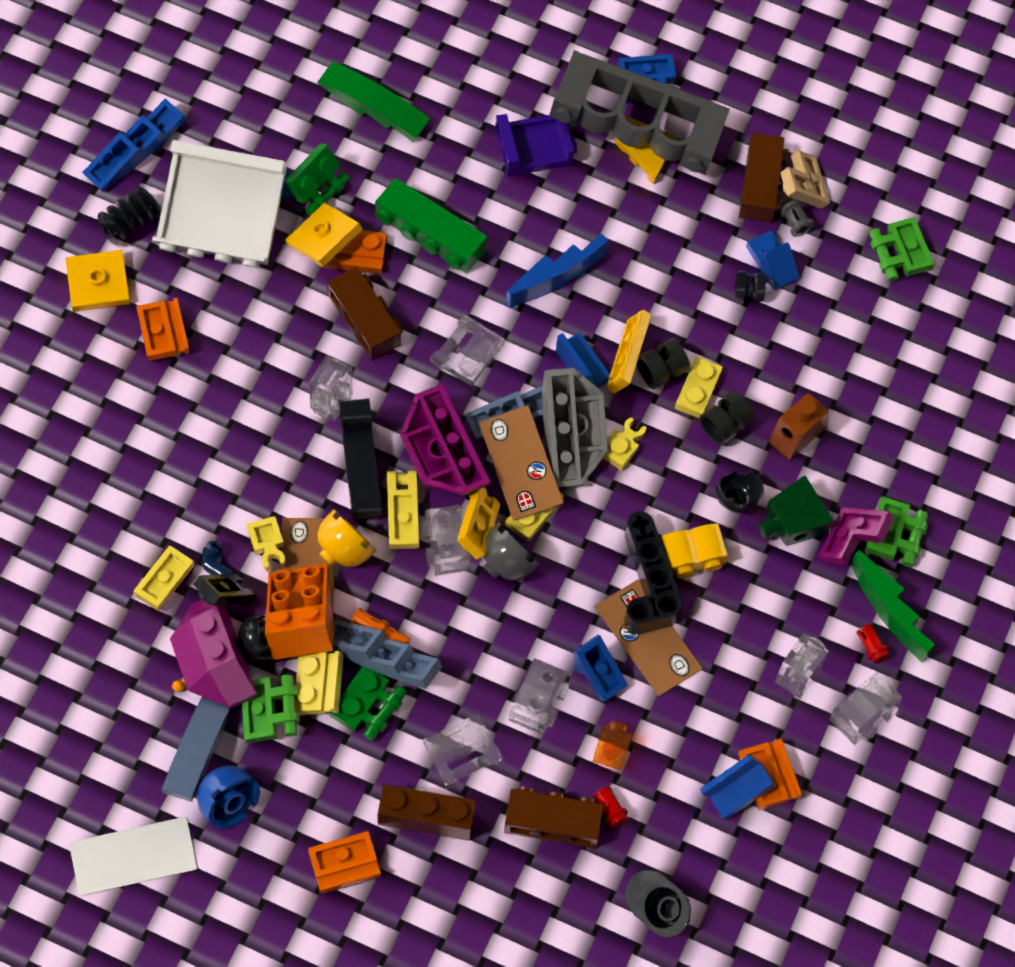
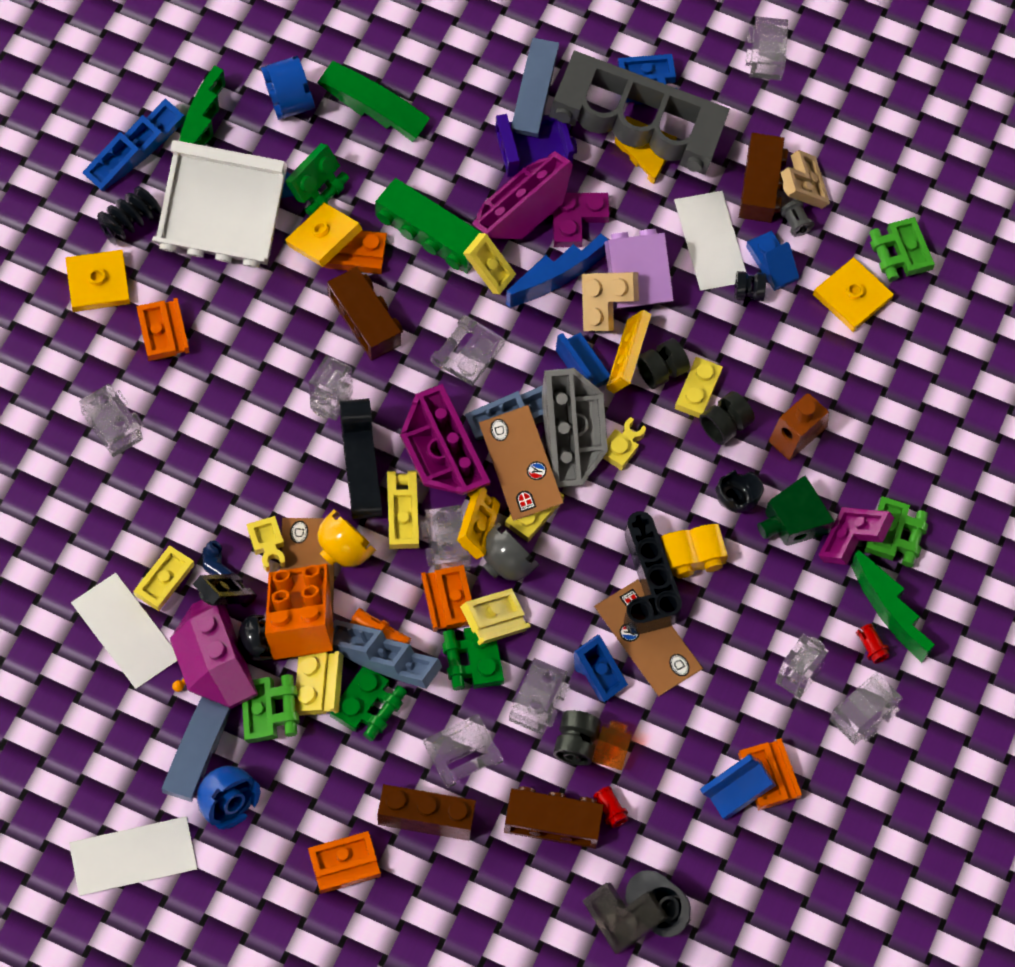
none -> white sticker [71,573,177,689]
none -> clear brick [79,384,144,457]
none -> green slope [179,65,225,146]
none -> blue brick [261,55,315,120]
none -> orange plate [421,565,472,632]
none -> green plate [442,628,504,691]
none -> light yellow plate [460,588,531,645]
none -> light yellow plate [463,233,516,294]
none -> magenta wedge [472,151,573,239]
none -> sand blue slope [511,38,559,138]
none -> magenta plate [552,193,609,247]
none -> pearl dark grey wheel [553,710,601,766]
none -> tan plate [582,272,639,331]
none -> clear smoke plate [582,883,669,954]
none -> lavender brick [604,229,674,310]
none -> white sticker [674,191,747,291]
none -> clear brick [745,16,788,80]
none -> yellow plate [813,257,894,332]

